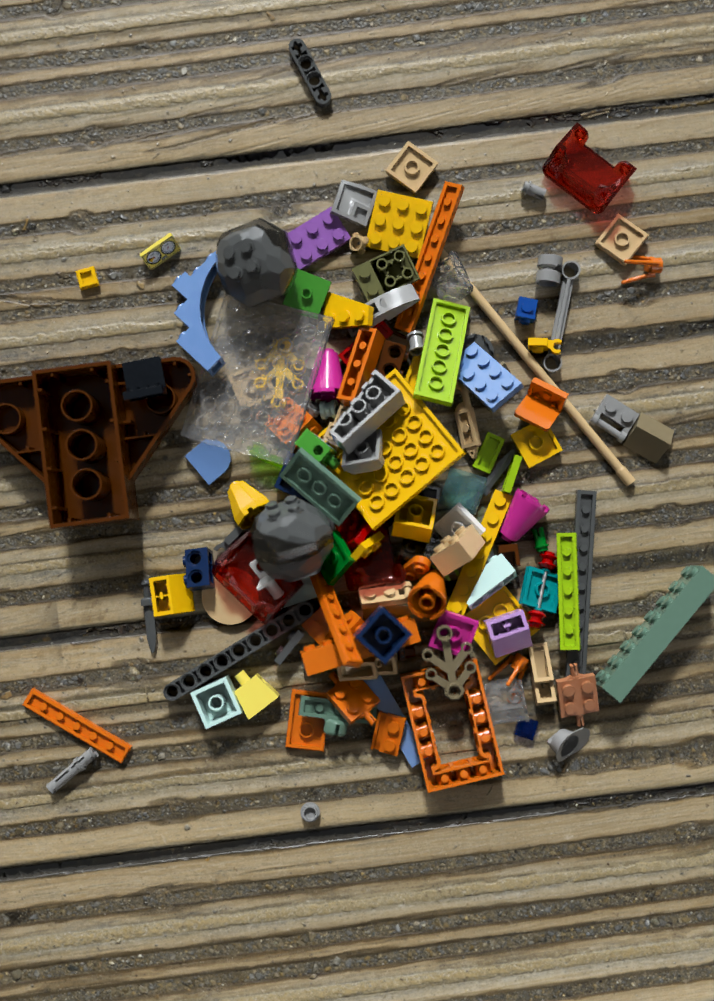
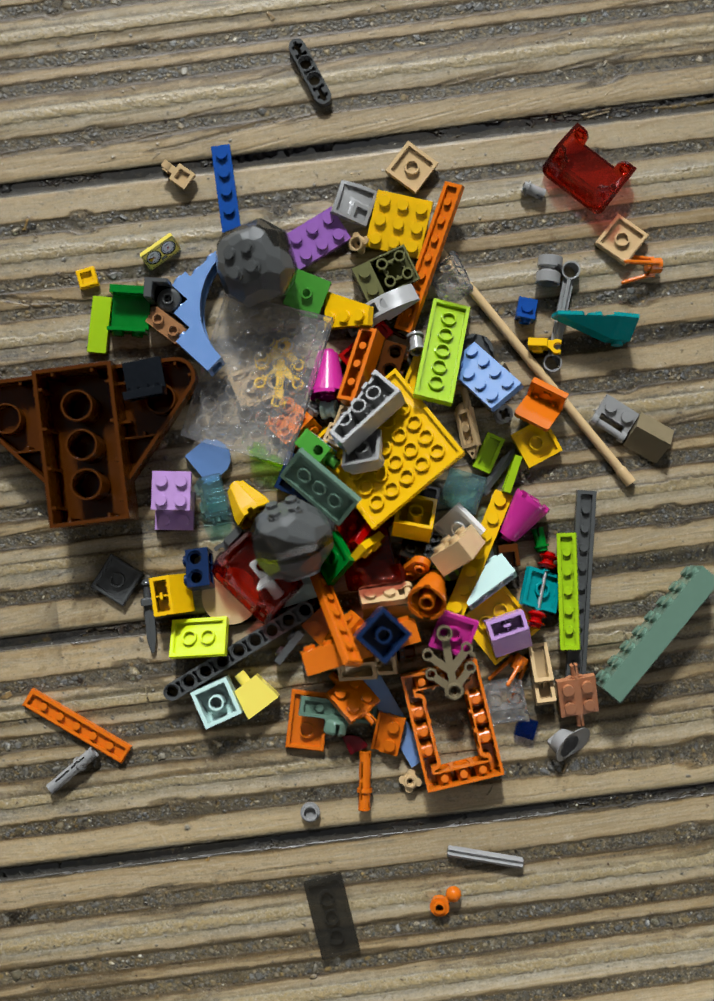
none -> lime tile [87,296,113,355]
none -> dark grey tile [91,554,144,606]
none -> green panel [107,284,151,338]
none -> dark grey panel [143,277,174,306]
none -> medium nougat brick [145,306,187,348]
none -> lavender bracket [151,471,195,531]
none -> dark grey head [157,288,183,315]
none -> tan plate [161,160,196,191]
none -> neon yellow plate [169,616,229,659]
none -> clear light blue brick [194,473,230,519]
none -> blue plate [211,144,242,238]
none -> clear smoke tile [304,872,360,960]
none -> dark red tile [342,734,368,755]
none -> orange pin [357,750,372,811]
none -> tan plate [399,769,422,793]
none -> orange plate [430,886,461,917]
none -> light grey axle [447,845,524,869]
none -> light grey bush [494,405,513,424]
none -> teal wedge [551,310,640,347]

